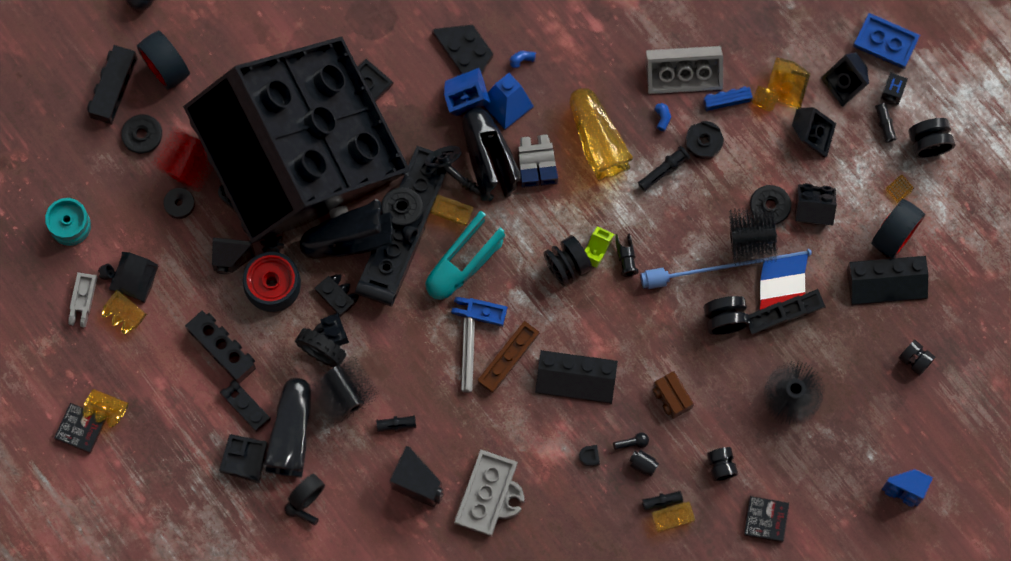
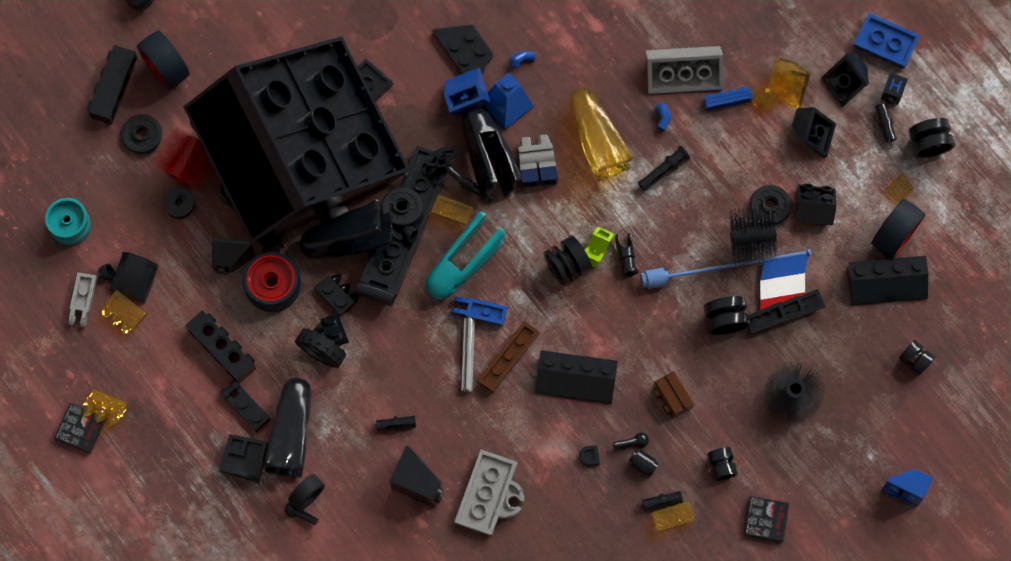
black piece [309,356,379,424] -> none
black plate [686,121,724,159] -> none

